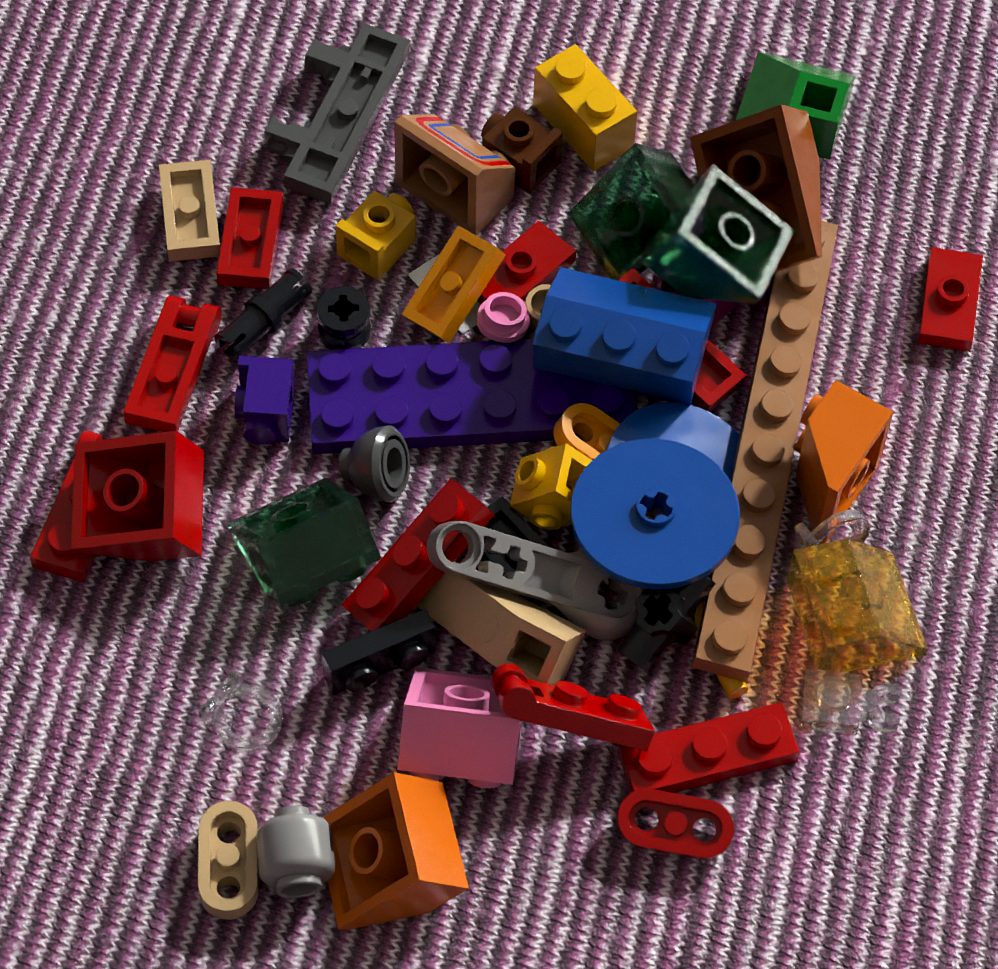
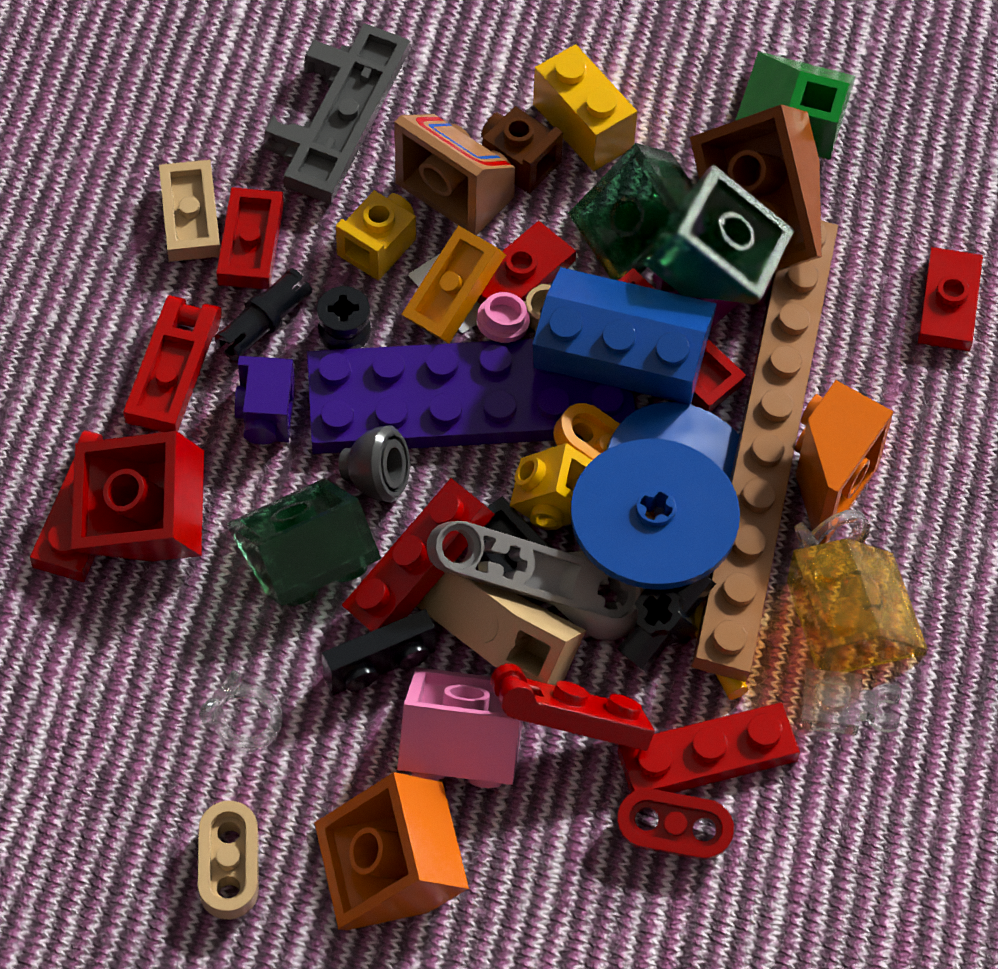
light grey head [256,805,335,898] -> none

